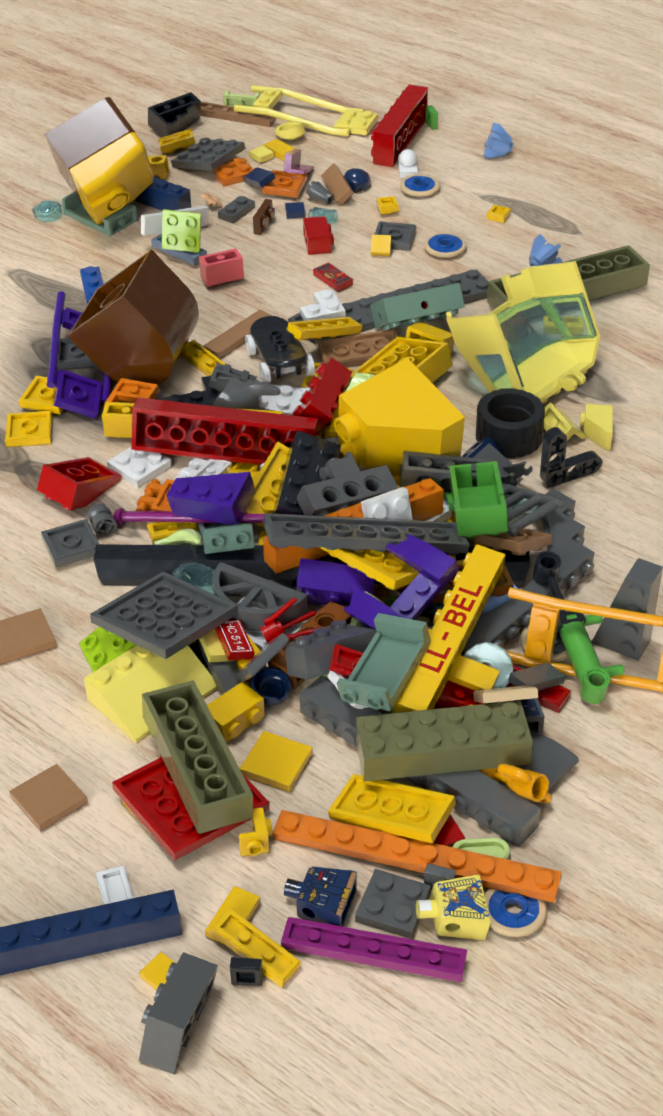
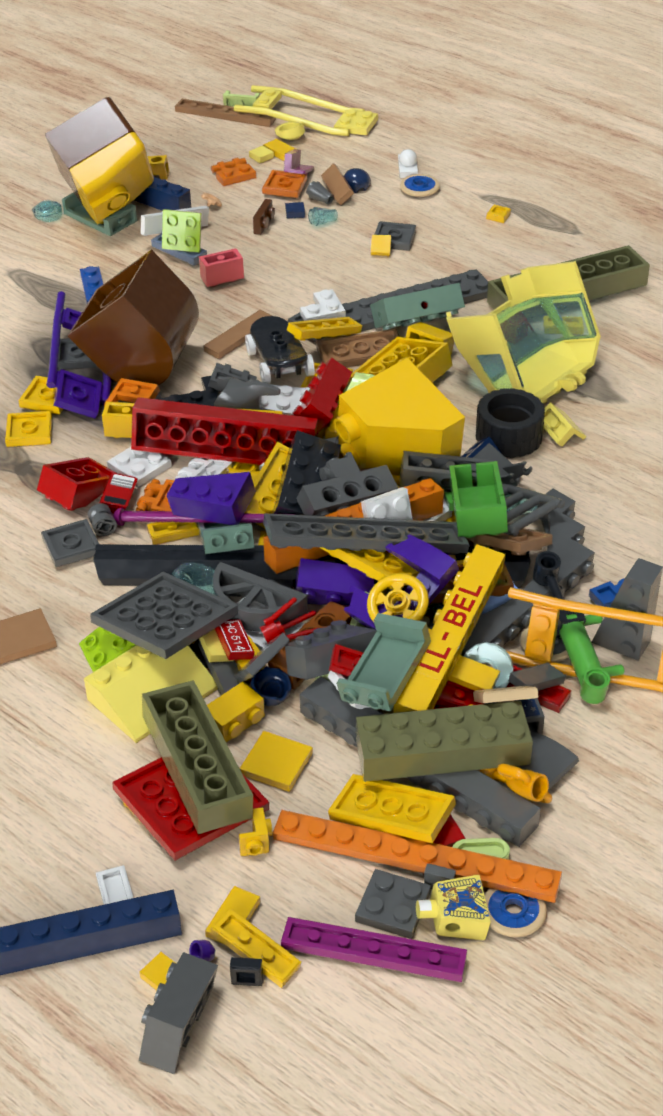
medium nougat tile [9,764,88,831] -> none
black wedge [148,92,201,138] -> none
yellowish green piece [154,528,201,545] -> none
yellow plate [158,129,196,153] -> none
dark grey plate [171,138,246,171] -> none
yellow tile [181,340,225,376] -> none
dark grey plate [218,196,255,223] -> none
dark blue tile [243,167,276,188] -> none
dark blue torso [284,866,357,927] -> none
red brick [303,216,334,255] -> none
red tile [313,262,353,292] -> none
red brick [371,84,428,167] -> none
yellow plate [376,196,399,214] -> none
blue wheel [424,233,467,258] -> none
bright green tile [425,105,438,130] -> none
medium blue brick [483,123,514,159] -> none
medium blue brick [529,234,563,267] -> none
black beam [540,427,603,487] -> none
light yellow slope [580,404,613,451] -> none
none -> slope [99,472,138,514]
none -> dark purple hinge [189,940,216,962]
none -> yellow plate [367,573,429,622]
none -> blue plate [589,578,625,607]

